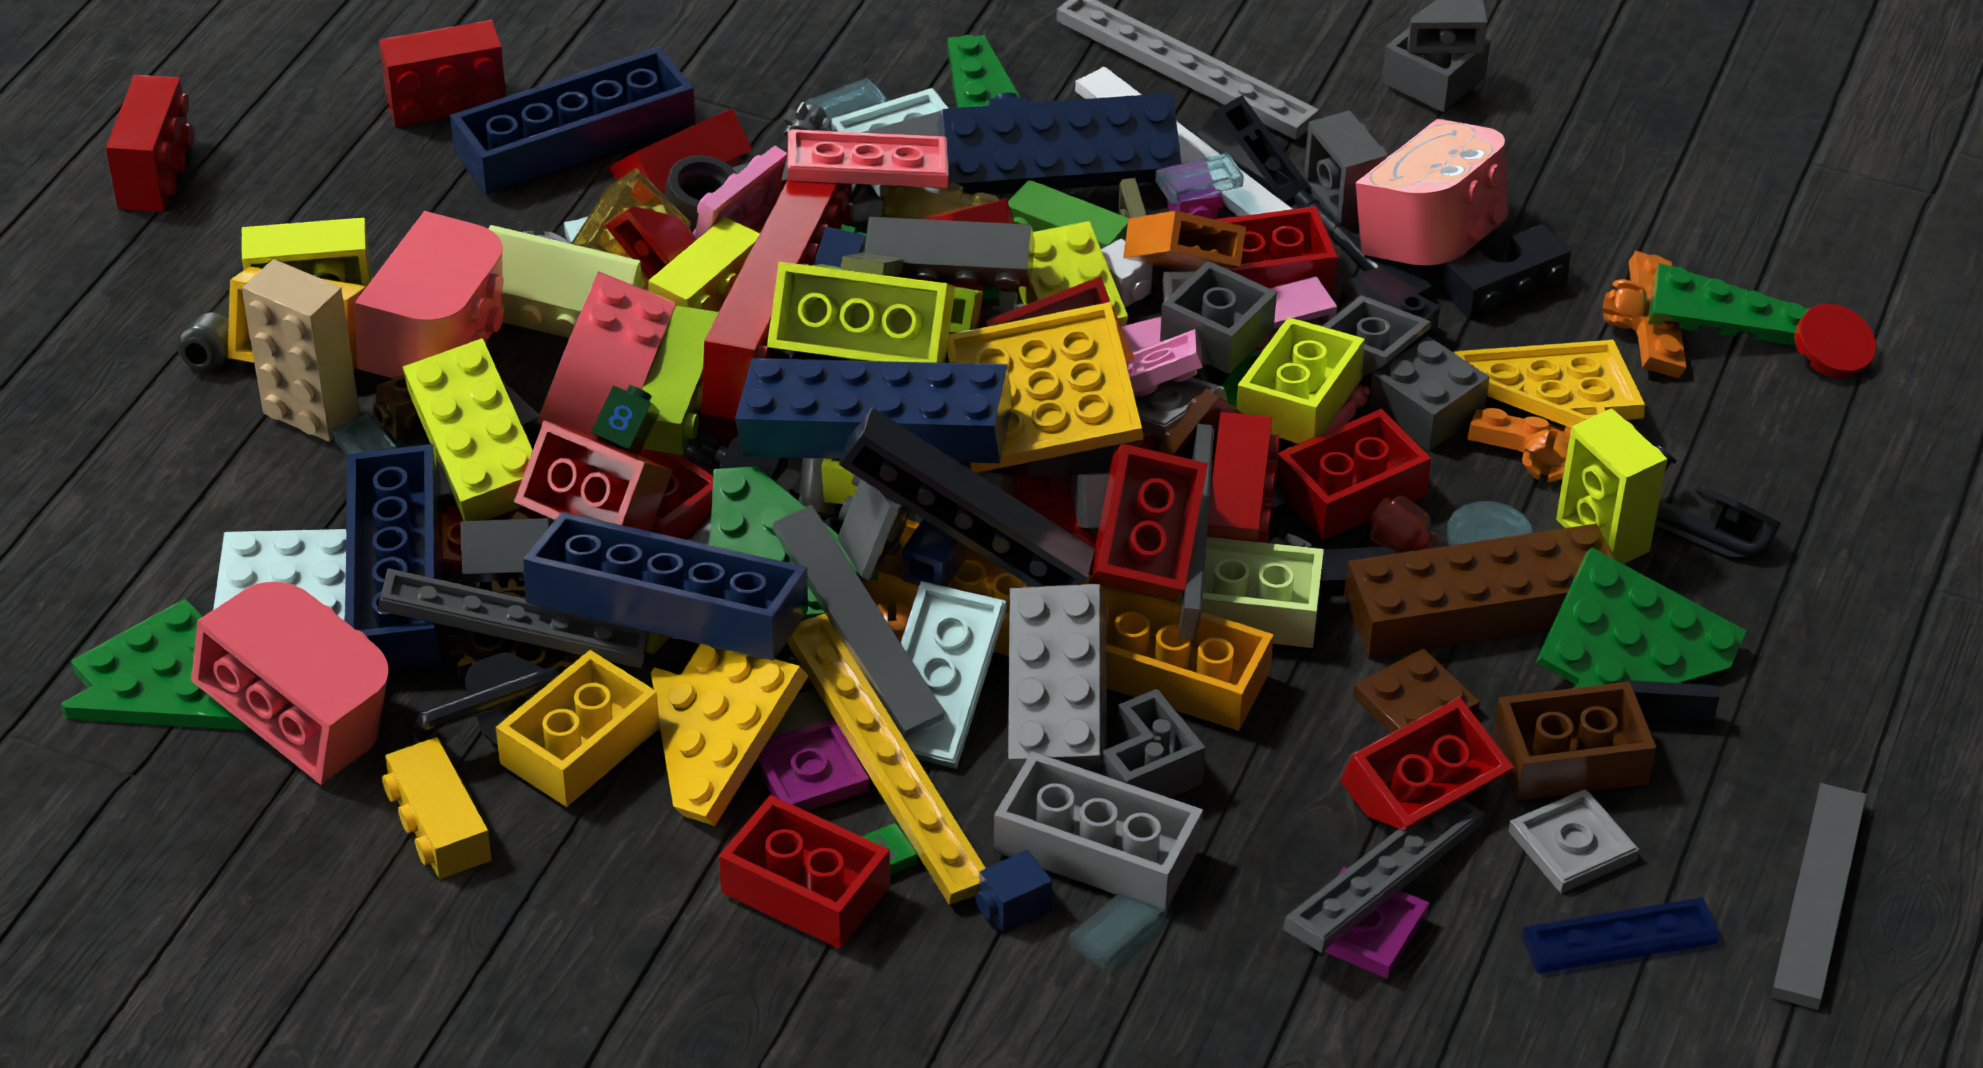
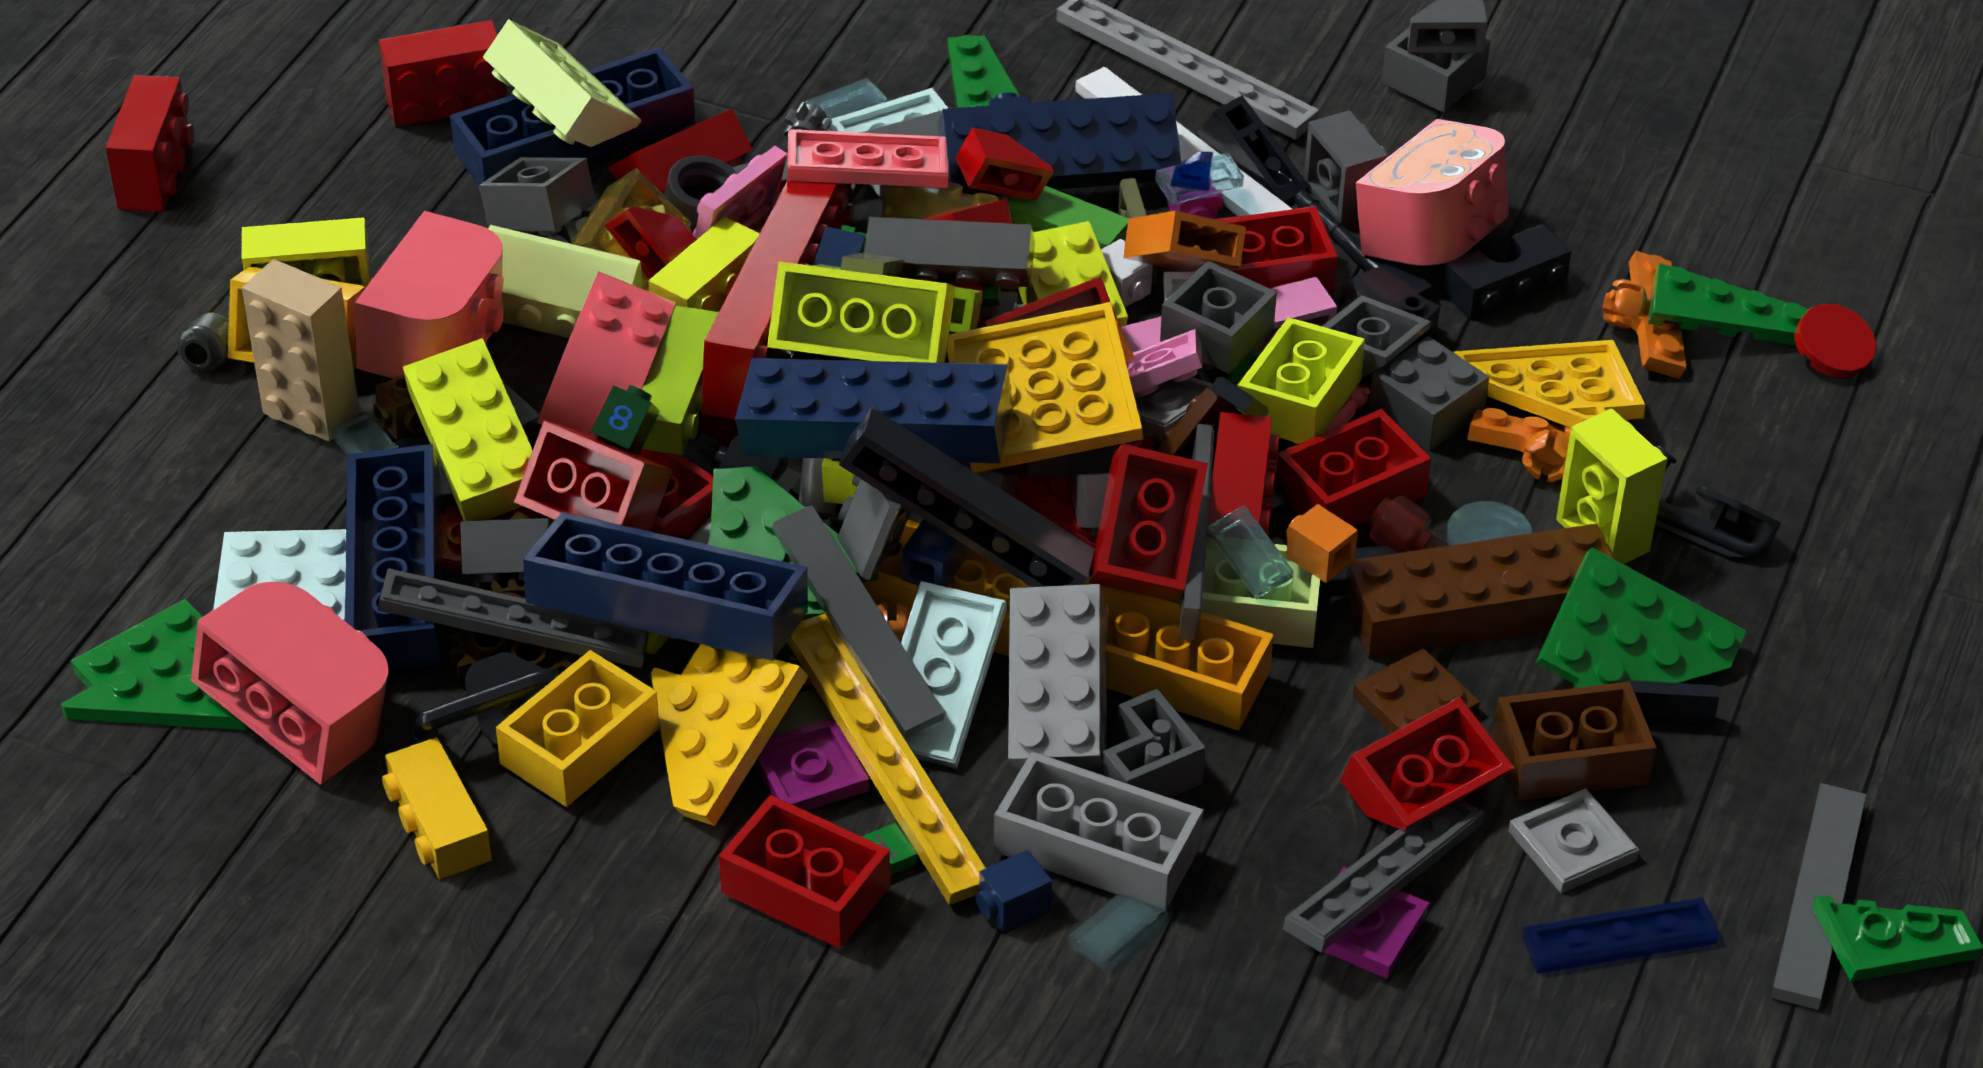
none -> dark grey brick [479,157,595,235]
none -> yellowish green slope [483,19,642,147]
none -> red slope [955,127,1054,201]
none -> clear blue tile [1170,152,1213,191]
none -> clear light blue tile [1208,505,1294,599]
none -> black tile [1210,376,1269,416]
none -> orange brick [1286,504,1358,583]
none -> green wing [1811,895,1983,982]

